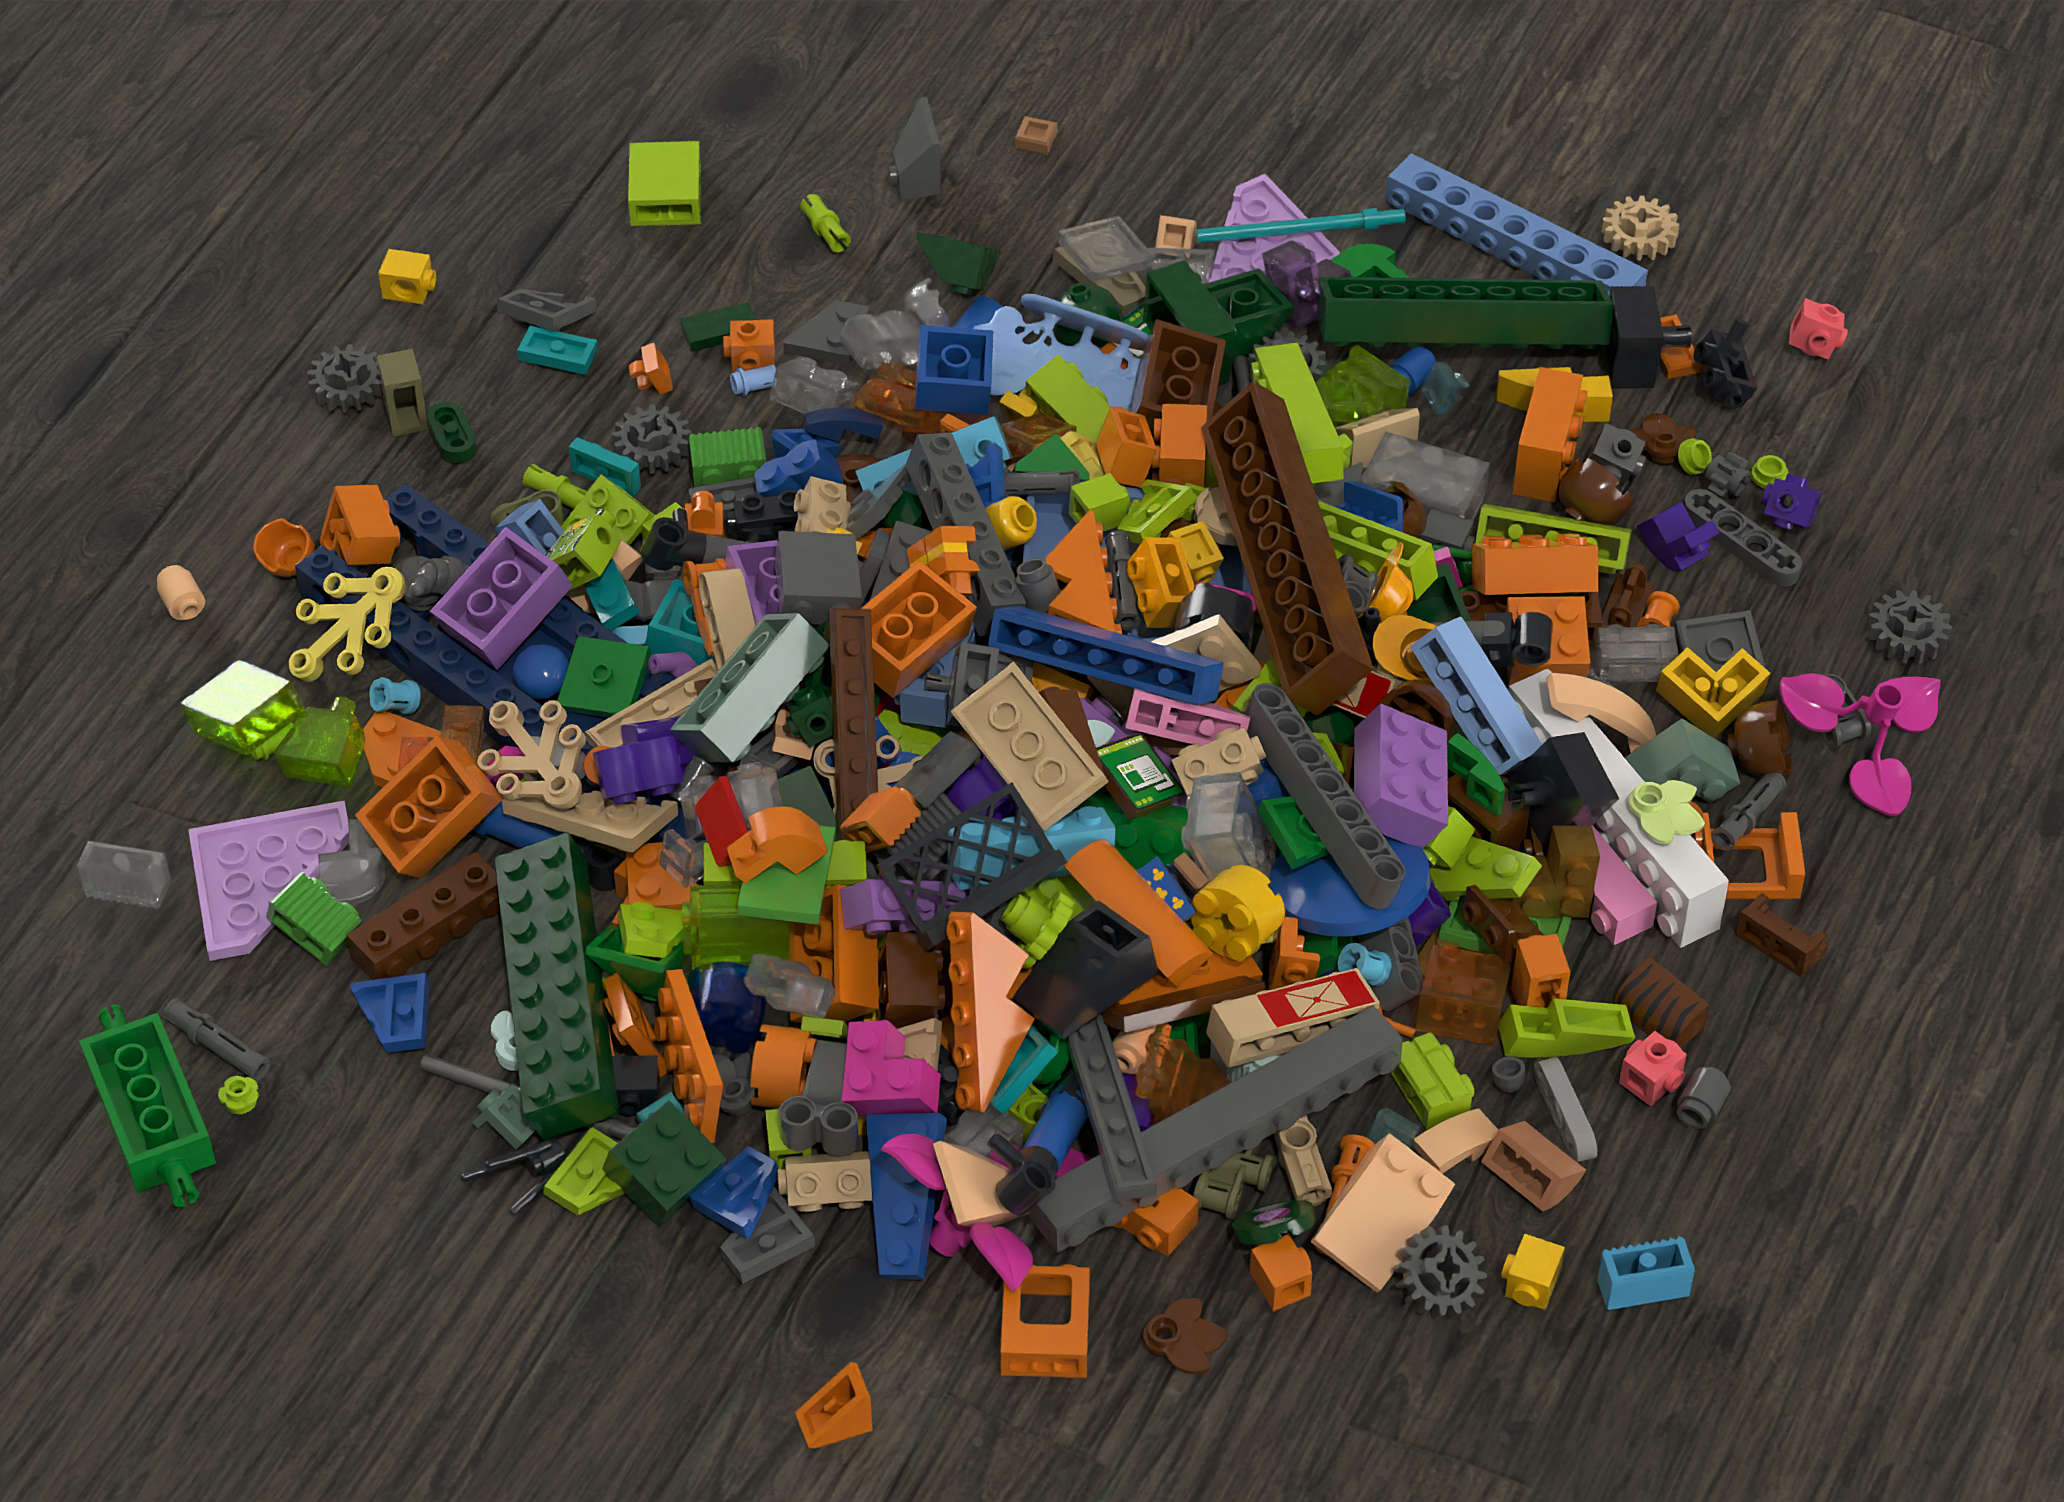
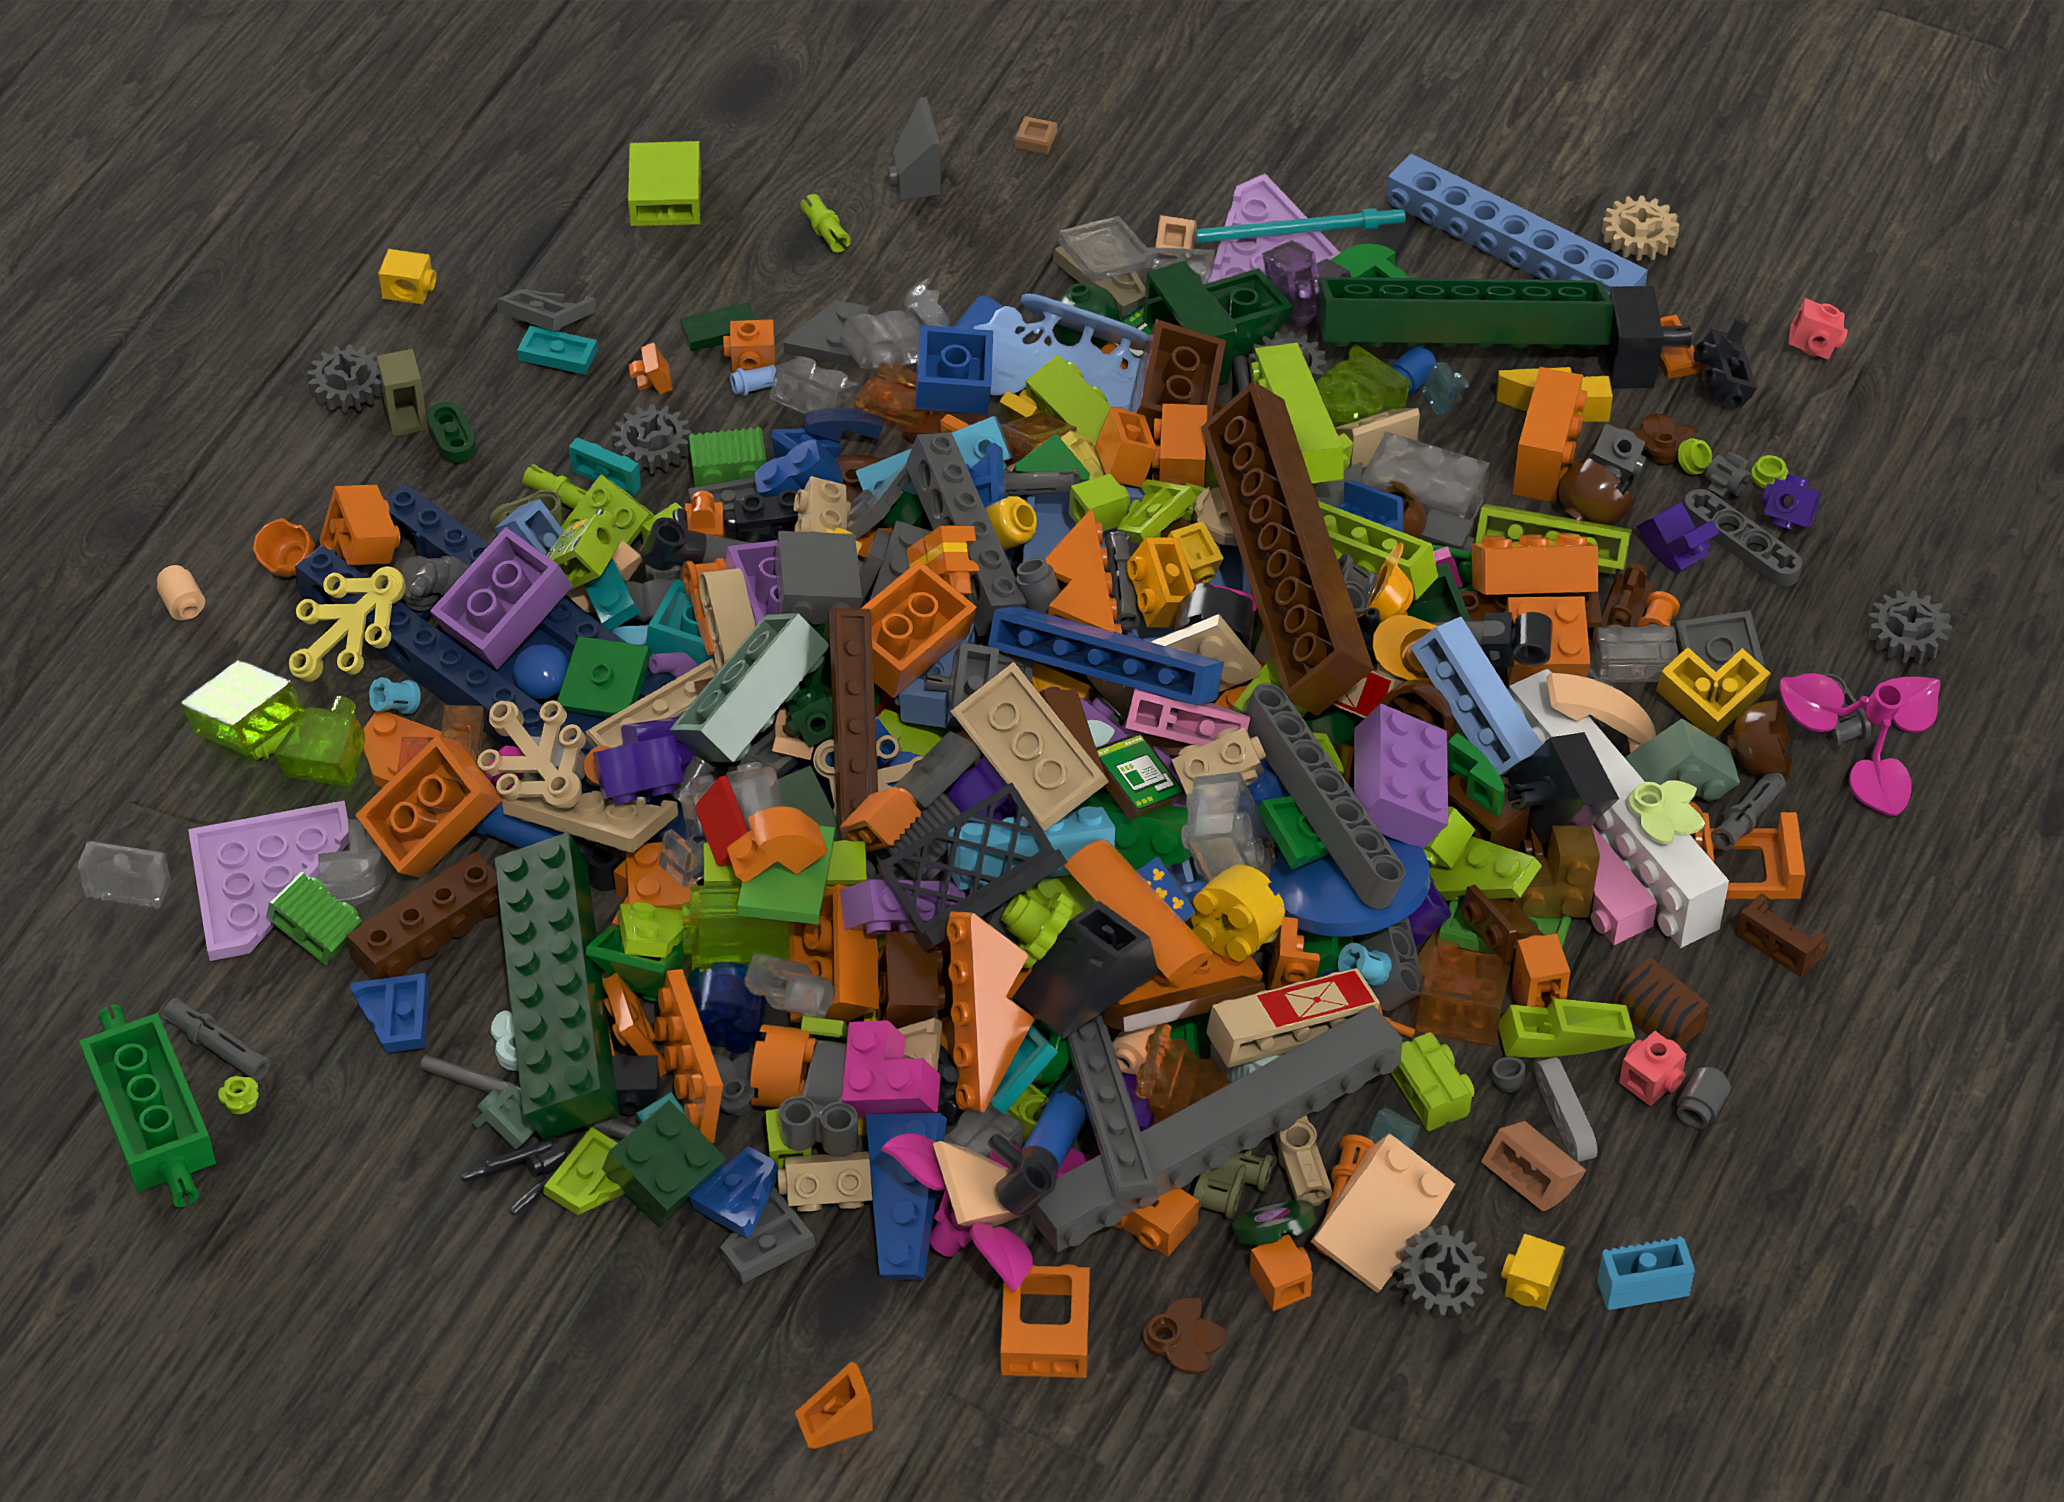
dark green slope [916,232,1001,295] -> none
medium nougat tile [1174,852,1210,896] -> none
light nougat slope [1413,1109,1498,1174] -> none

